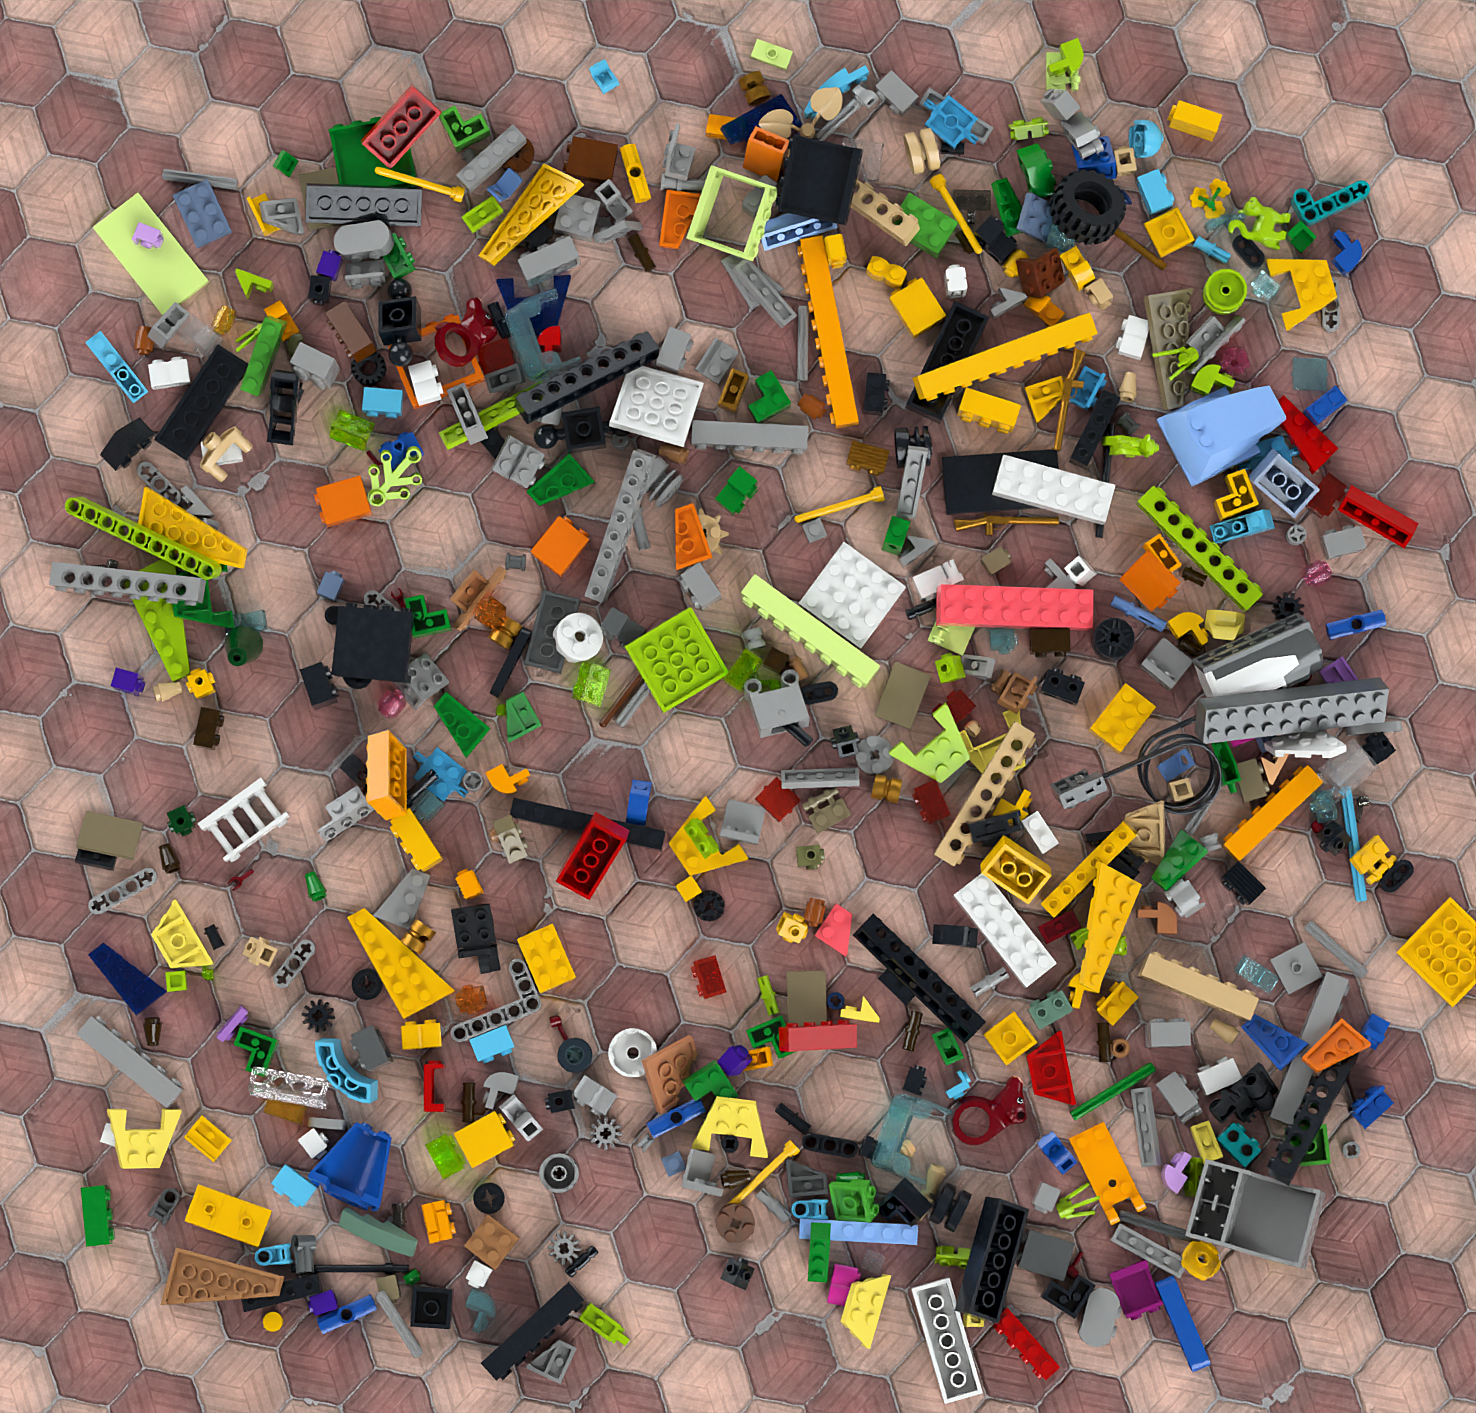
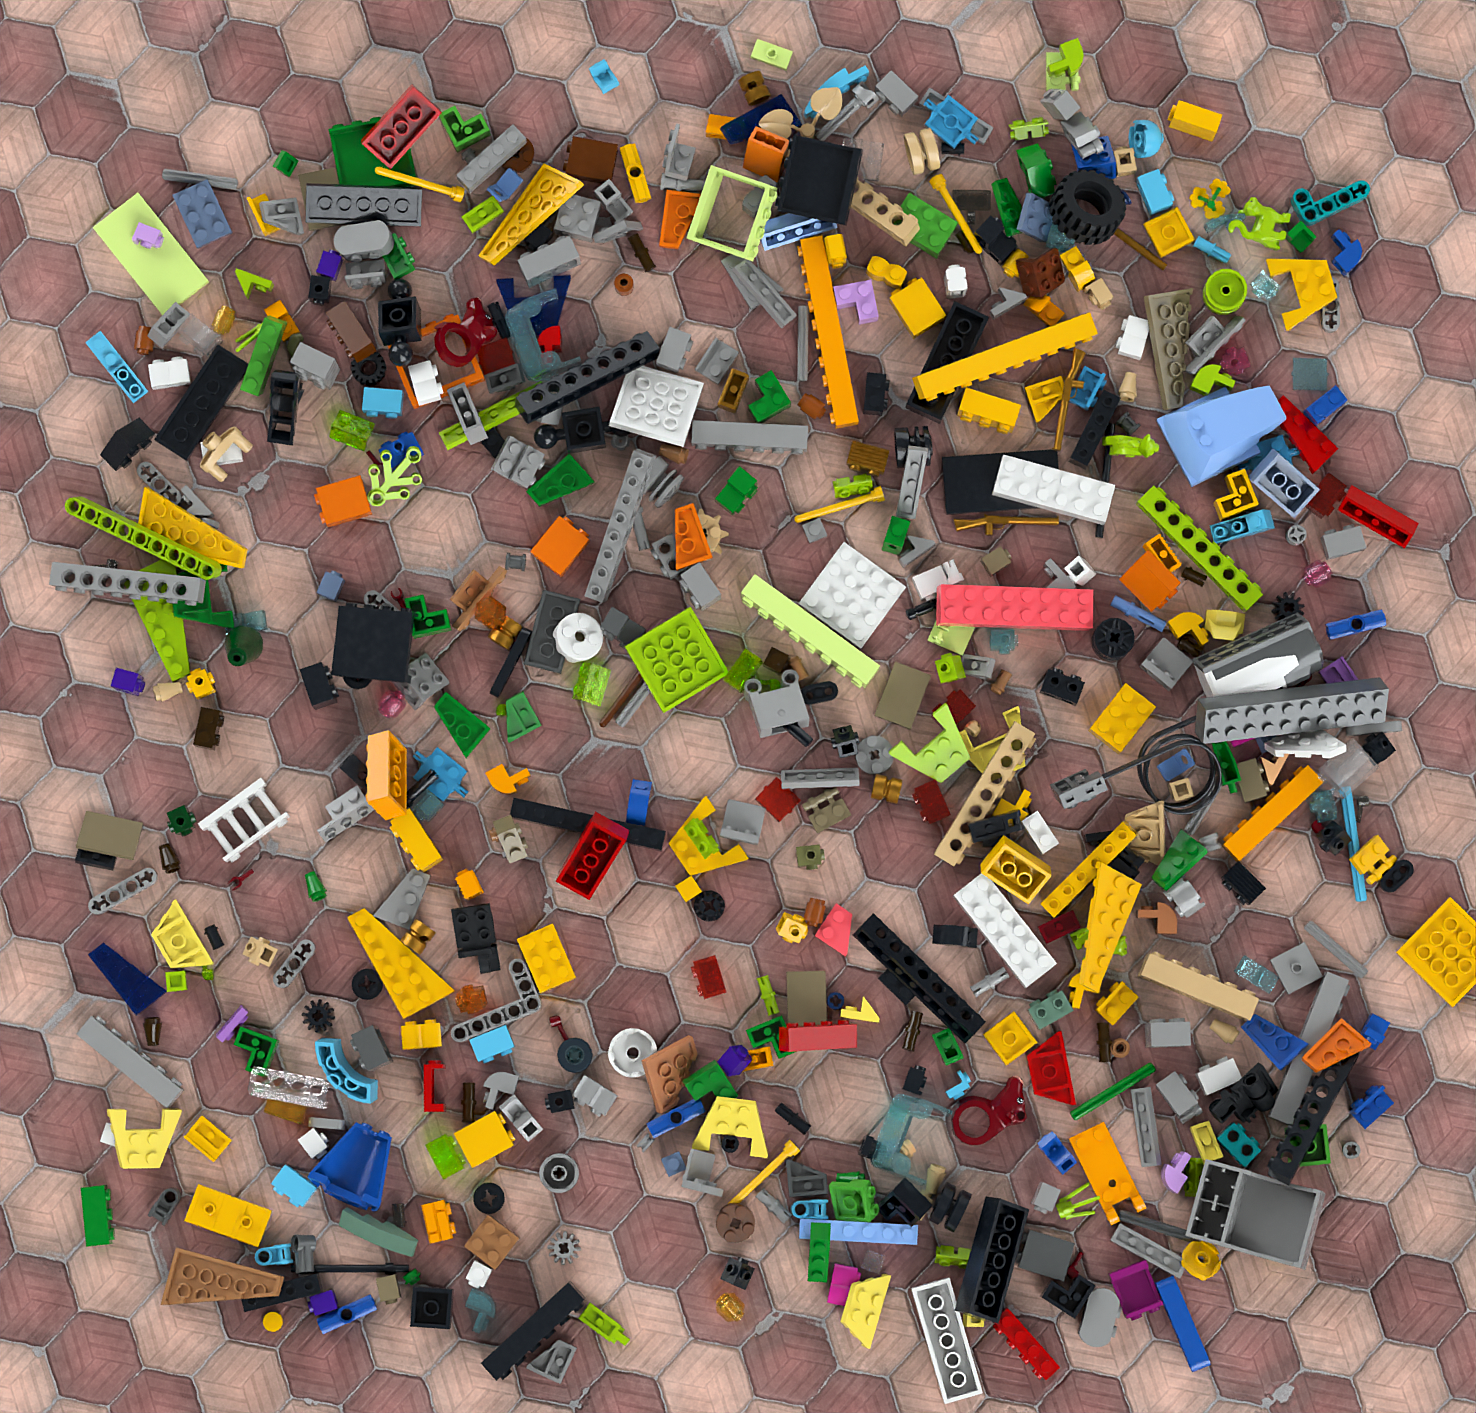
black plate [325,606,339,625] -> none
light grey axle [376,1290,423,1358] -> none
light grey wheel [463,771,484,792] -> none
black axle [565,1245,598,1277] -> none
light grey gear [589,1117,623,1150] -> none
dark brown cone [720,1170,750,1190] -> none
light grey wheel [743,627,766,651] -> none
black beam [802,1133,858,1158] -> none
medium nougat bracket [997,672,1038,714] -> none
dark brown brick [1030,628,1071,658] -> none
lime plant [1152,346,1199,381] -> none
black plate [1232,234,1265,269] -> none
none -> dark orange brick [614,273,634,296]
none -> light grey brick [650,533,691,580]
none -> clear yellow head [716,1293,745,1322]
none -> lime hinge [832,474,873,498]
none -> lavender brick [833,280,879,325]

